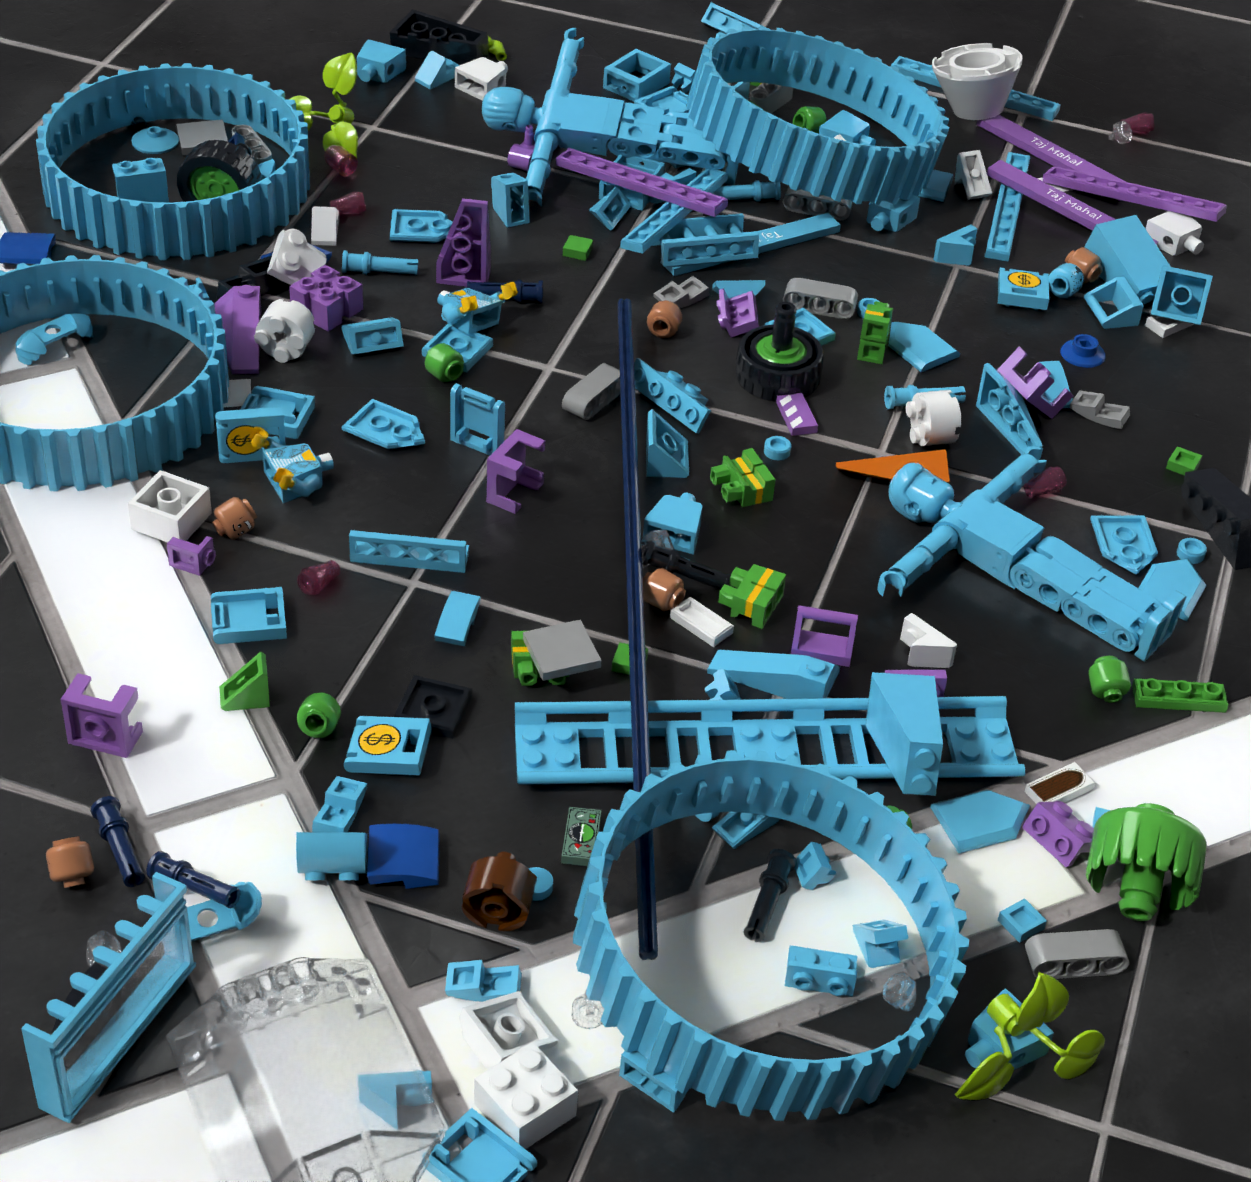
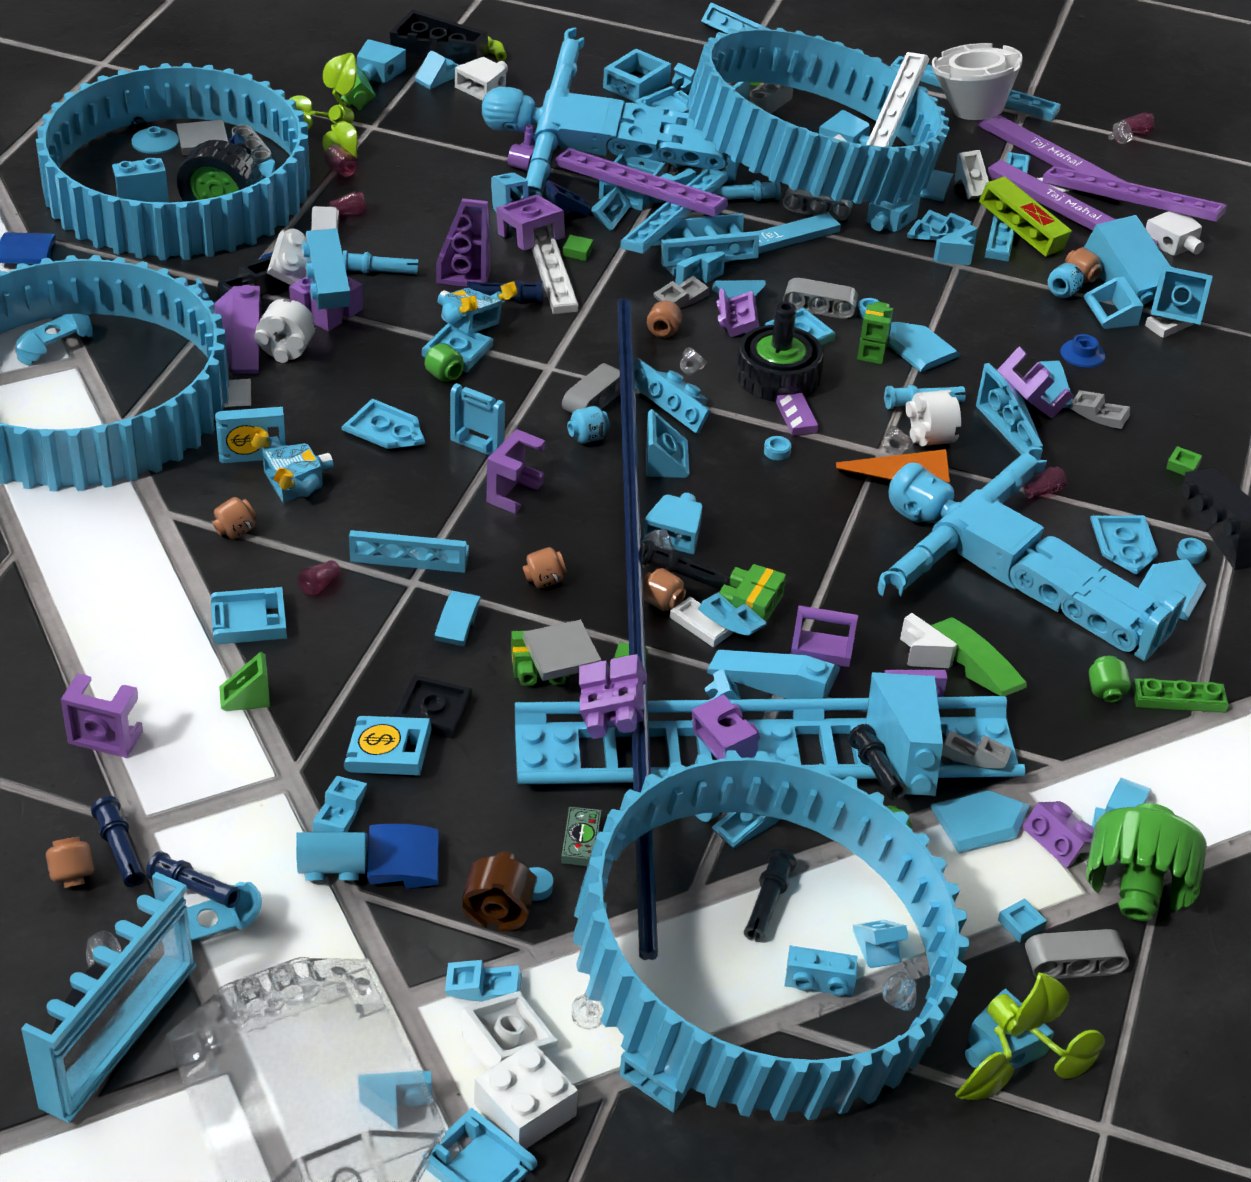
white brick [128,470,212,542] -> none
medium lavender bracket [167,536,216,576] -> none
medium azure container [240,386,315,439] -> none
bright green head [297,692,341,738] -> none
medium azure tile [342,317,404,354] -> none
medium azure tile [390,209,452,243] -> none
bright green hips [710,448,776,507] -> none
bright green head [793,106,827,134] -> none
medium azure tile [794,842,836,890] -> none
medium azure container [997,267,1049,310] -> none
tile [1024,762,1095,804] -> none
none -> medium azure wedge [301,228,350,310]
none -> bright green brick [341,66,376,111]
none -> medium lavender panel [496,194,565,251]
none -> nougat head [523,547,567,589]
none -> white tile [531,224,578,314]
none -> dark blue slope [545,180,592,216]
none -> medium azure head [567,406,610,444]
none -> medium lavender hips [579,654,647,739]
none -> medium azure slope [675,251,725,285]
none -> clear tile [680,347,707,374]
none -> medium lavender brick [692,694,760,759]
none -> medium azure slope [698,592,767,636]
none -> black pin [848,724,907,800]
none -> white tile [866,52,929,147]
none -> clear tile [882,426,913,455]
none -> medium azure slope [907,209,972,240]
none -> bright green slope [930,617,1027,696]
none -> light grey slope [942,731,1012,769]
none -> lime brick [979,176,1072,257]
none -> medium azure slope [1104,777,1151,813]

